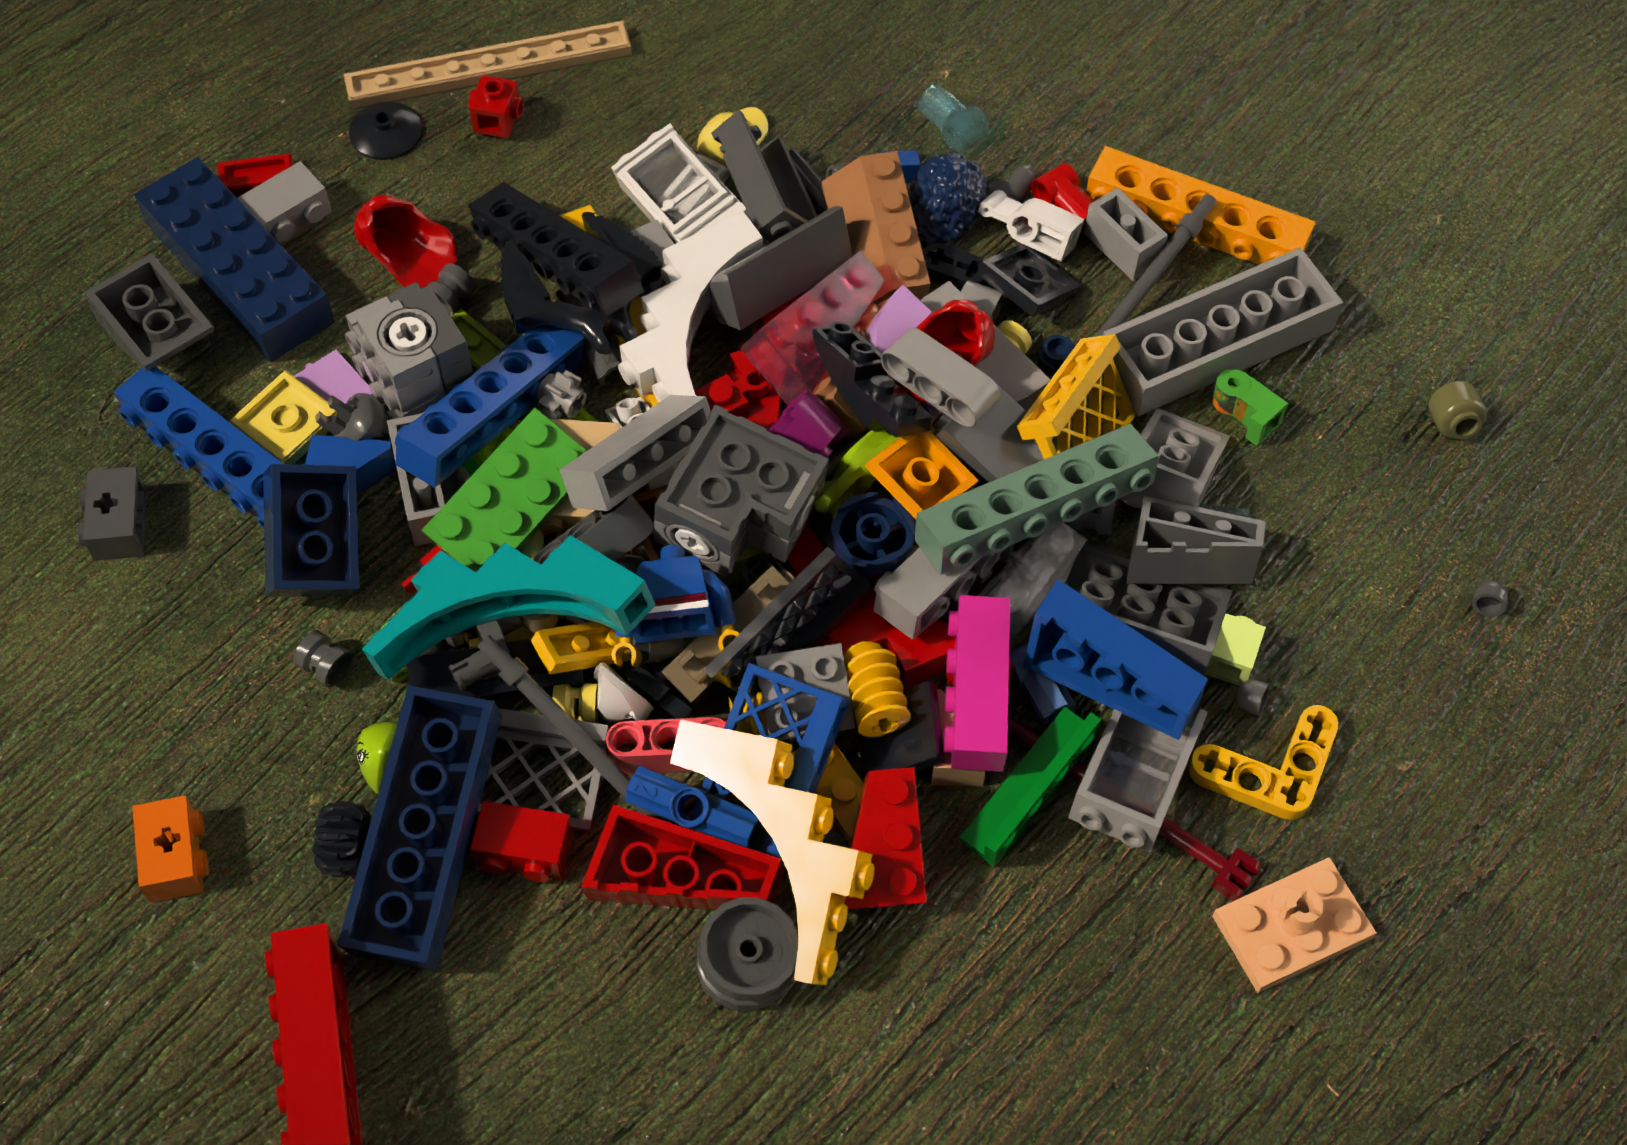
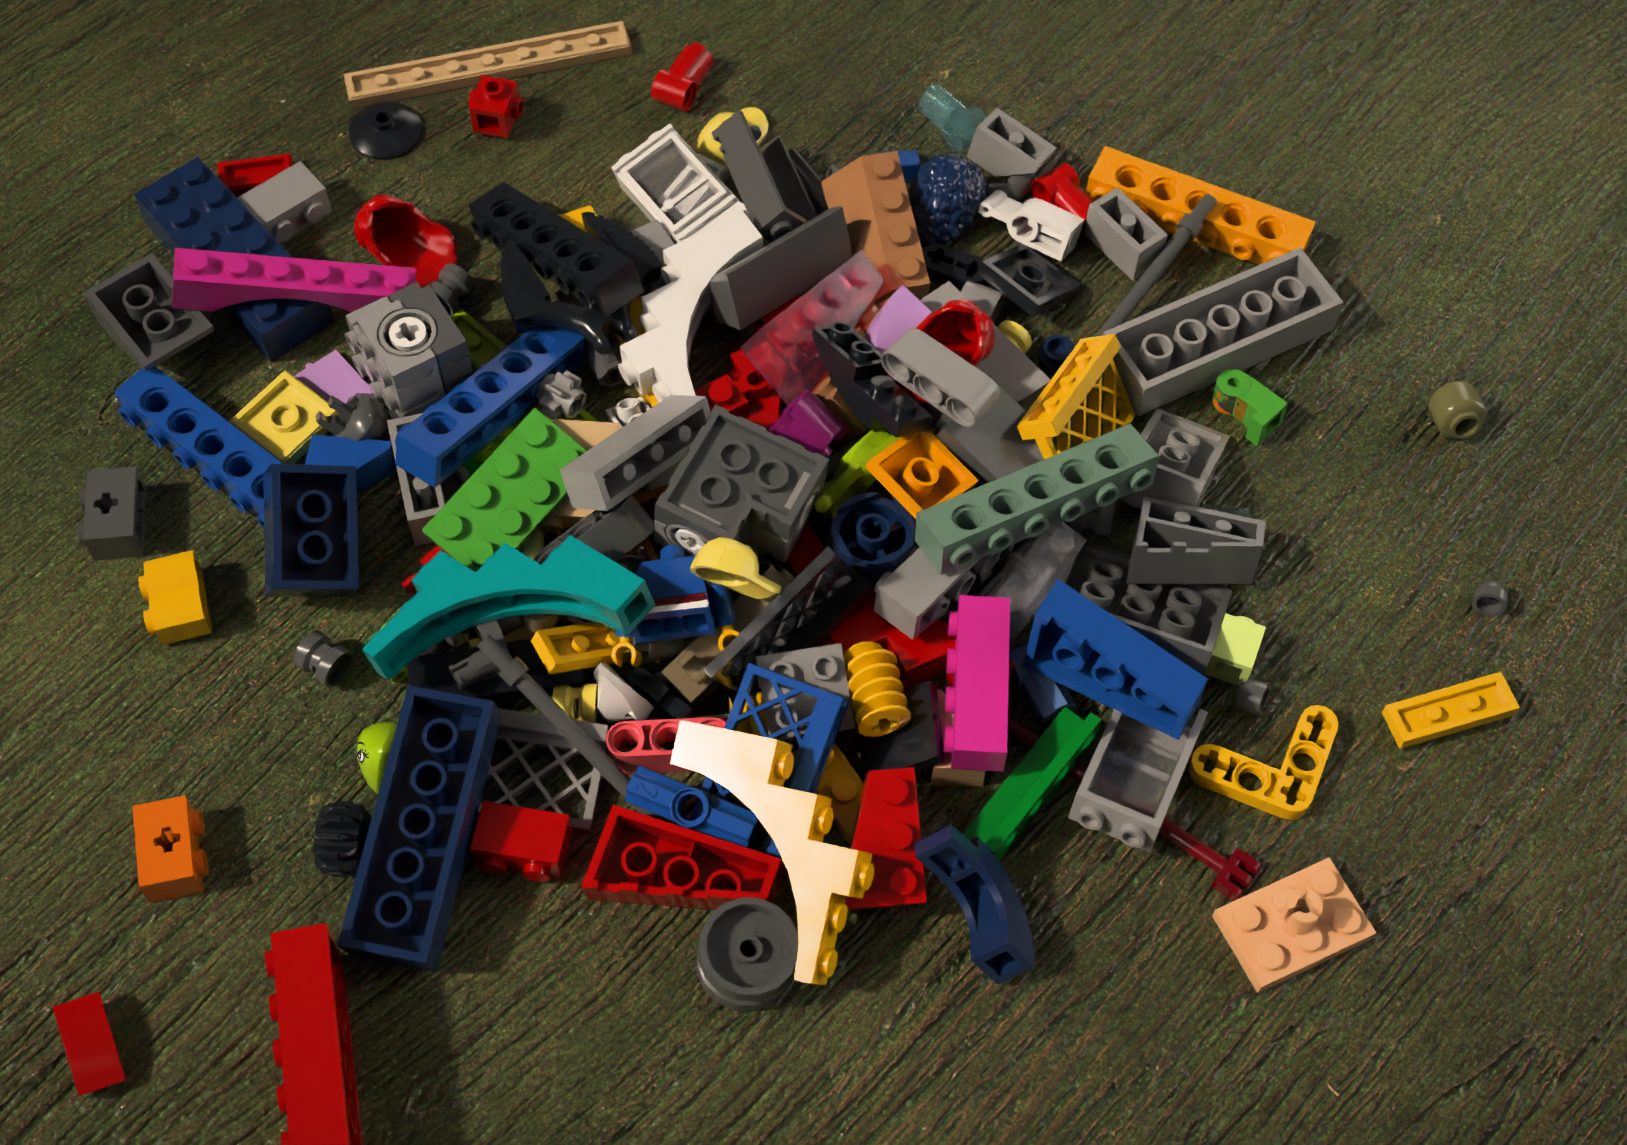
none -> red slope [53,991,126,1096]
none -> yellow brick [138,550,212,645]
none -> dark pink arch [172,248,416,312]
none -> red piece [651,42,713,112]
none -> light yellow cap [690,537,783,599]
none -> dark blue arch [915,824,1035,984]
none -> light grey slope [966,108,1057,177]
none -> yellow plate [1382,672,1520,749]

